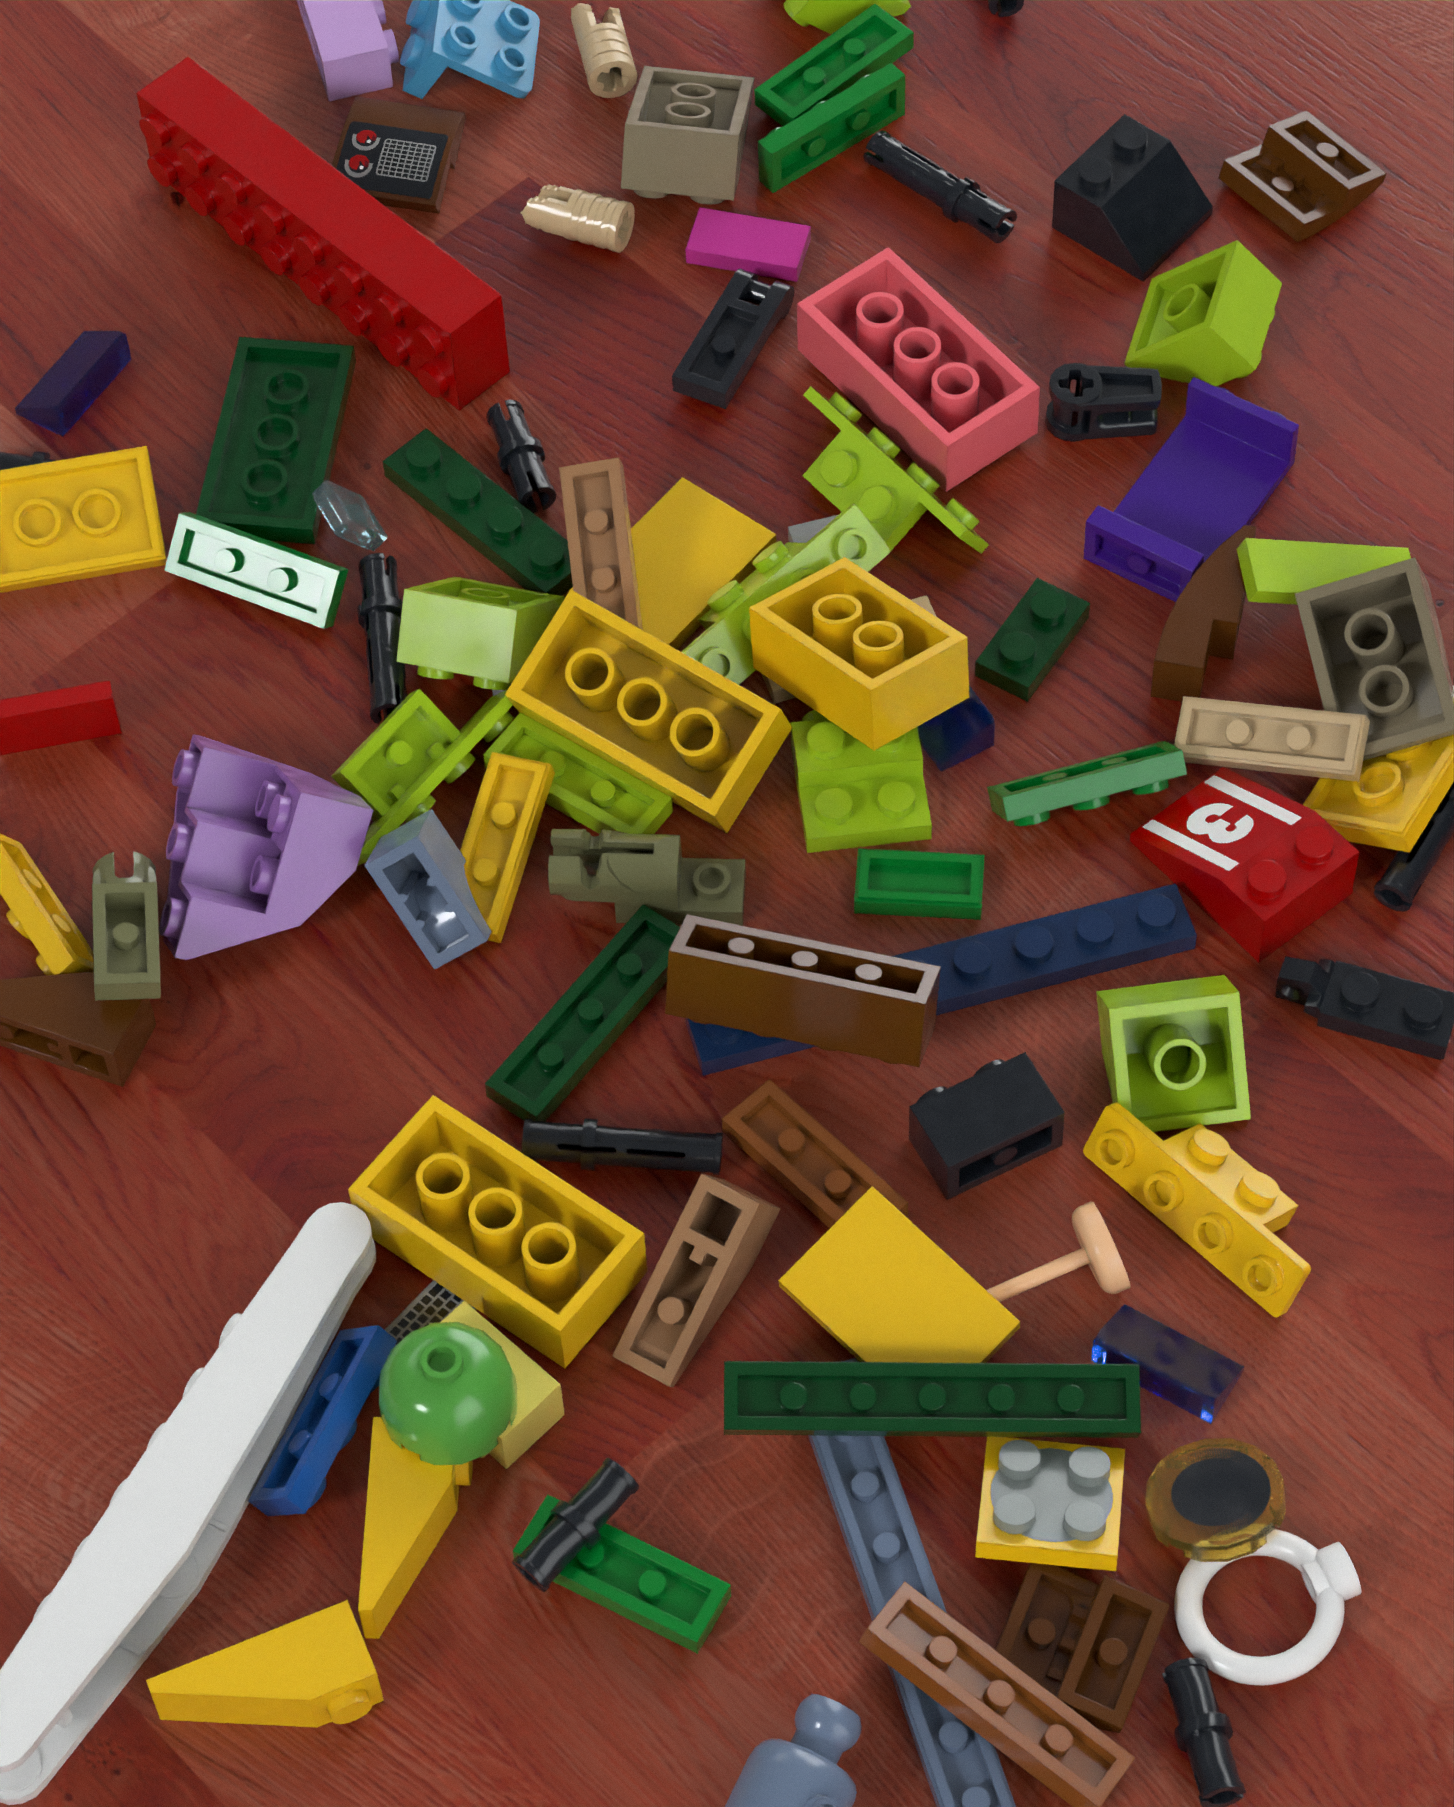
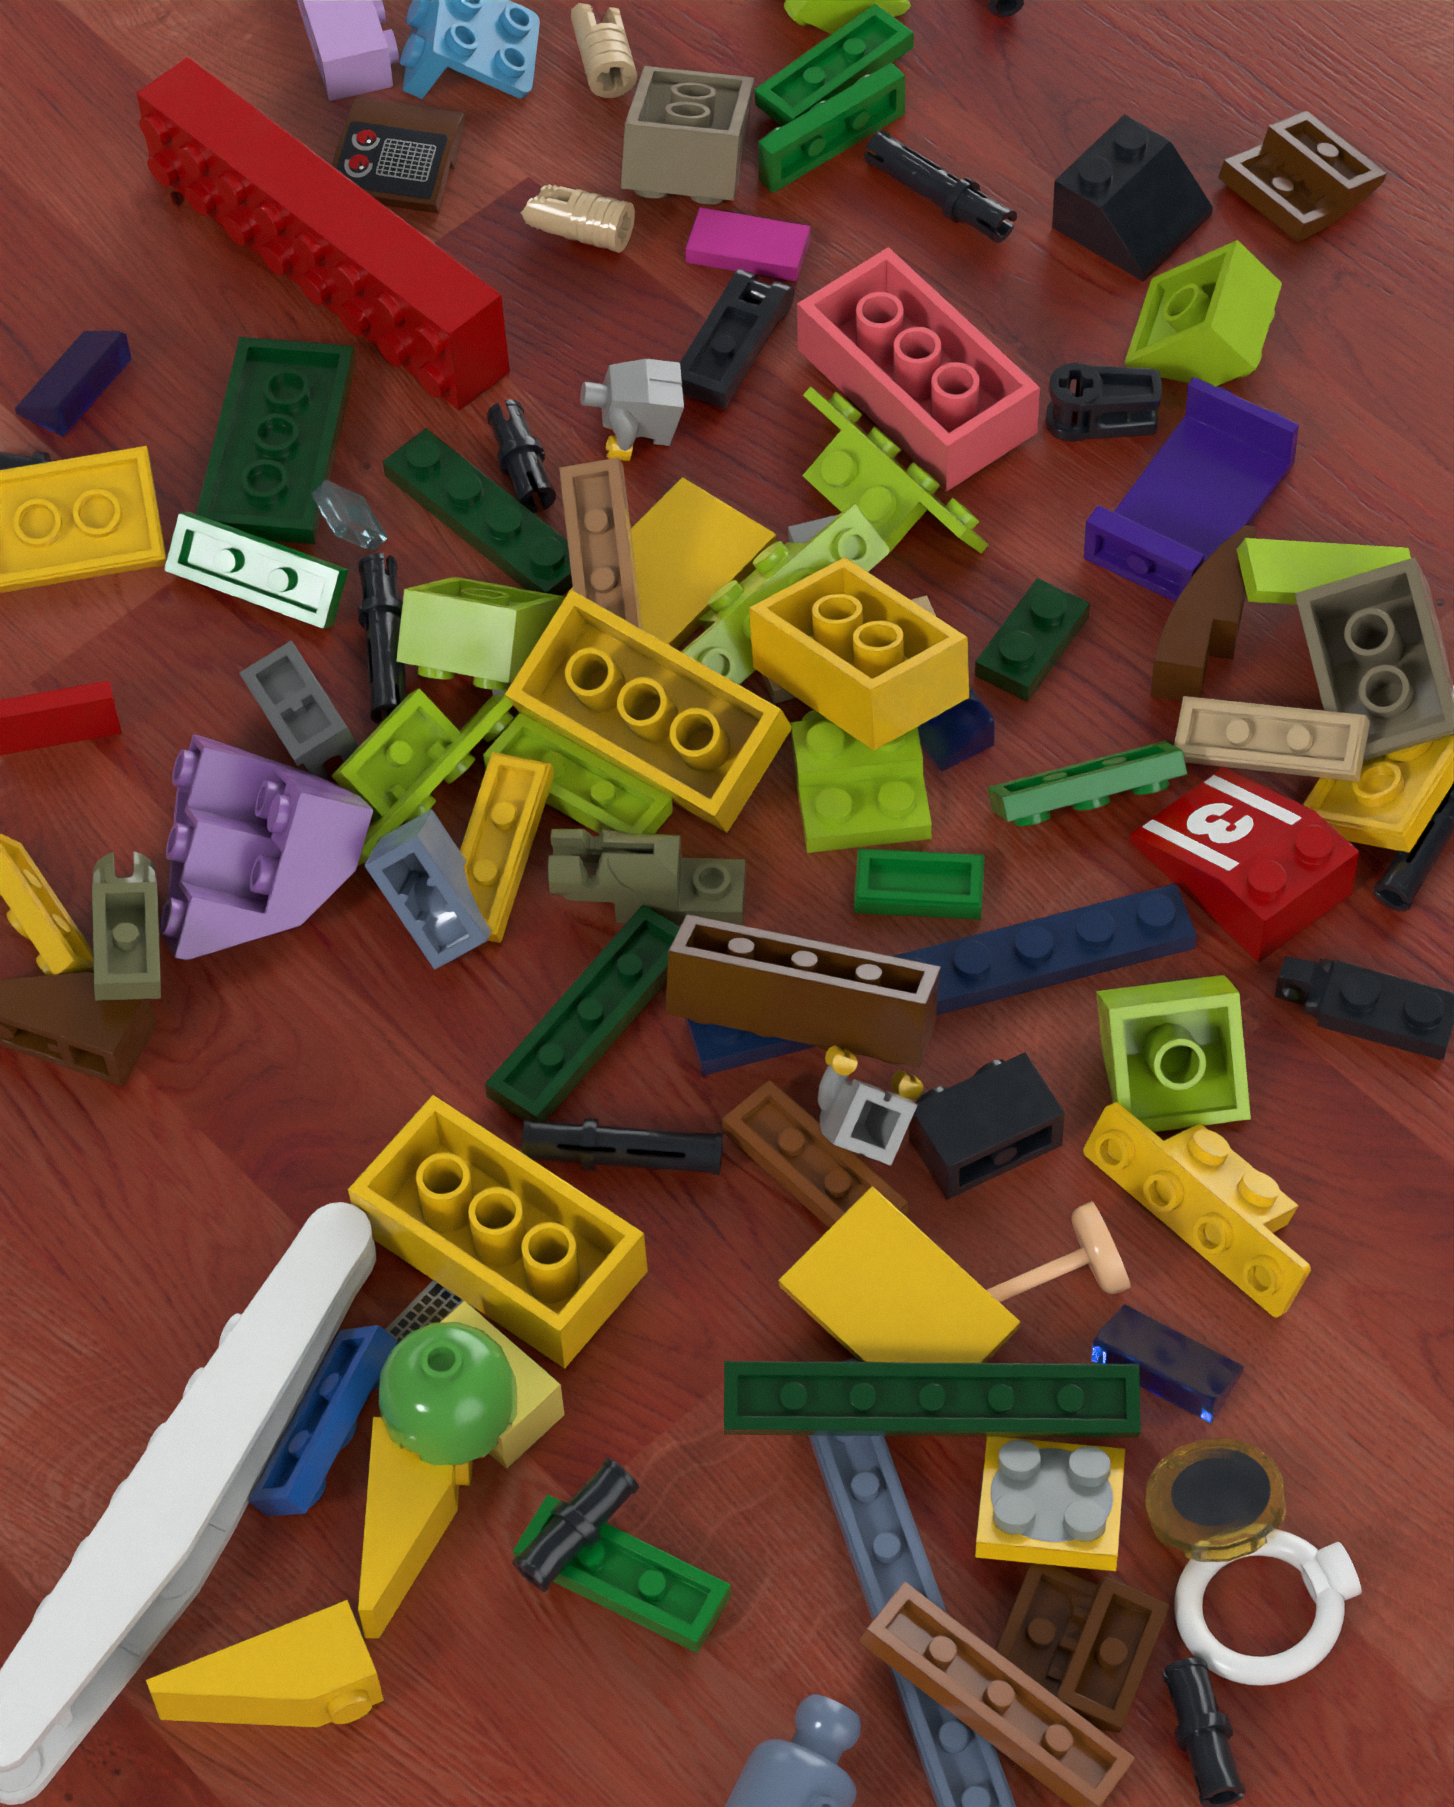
medium nougat slope [612,1174,781,1387] -> none
none -> dark grey hinge [239,640,359,780]
none -> light grey piece [580,359,684,461]
none -> light grey piece [818,1045,923,1166]

